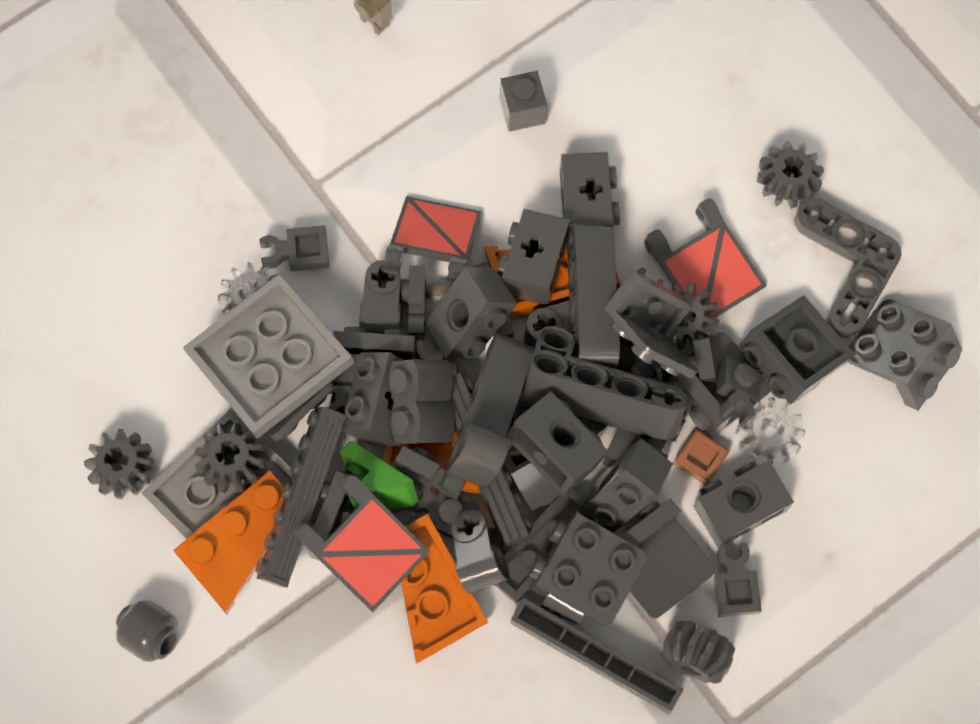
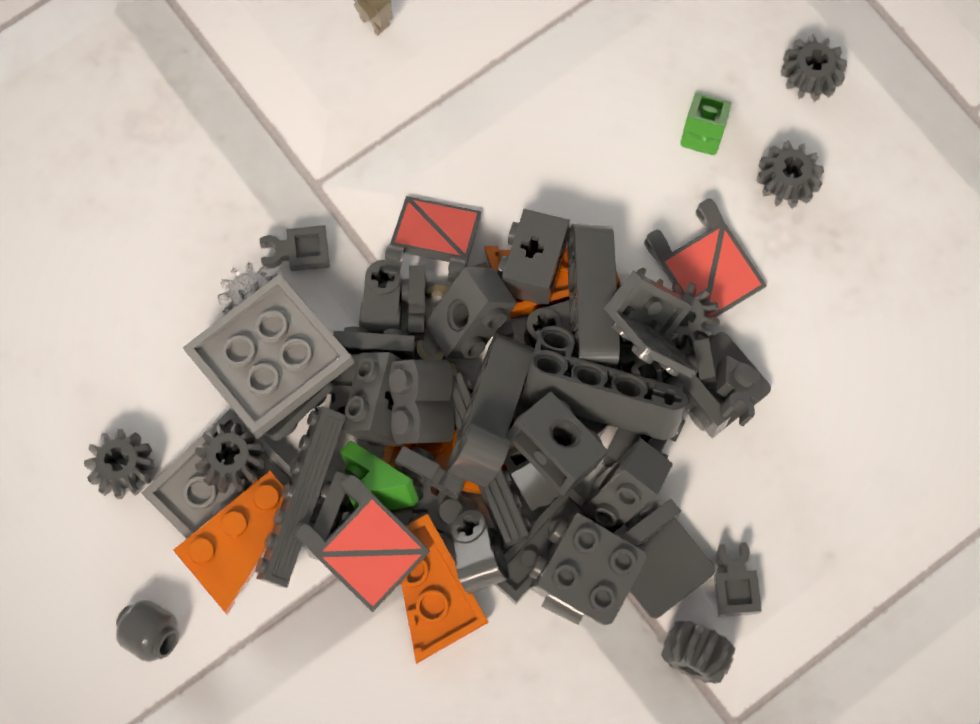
dark grey brick [499,70,547,132] -> none
dark grey piece [510,597,684,714] -> none
dark grey brick [559,152,620,228] -> none
nougat tile [673,429,730,486] -> none
dark grey brick [694,460,794,548] -> none
clear gear [735,397,805,464] -> none
dark grey plate [739,295,856,405] -> none
dark grey beam [794,198,902,339] -> none
dark grey bracket [848,299,962,411] -> none
none -> bright green slope [680,92,732,155]
none -> dark grey gear [781,34,847,102]

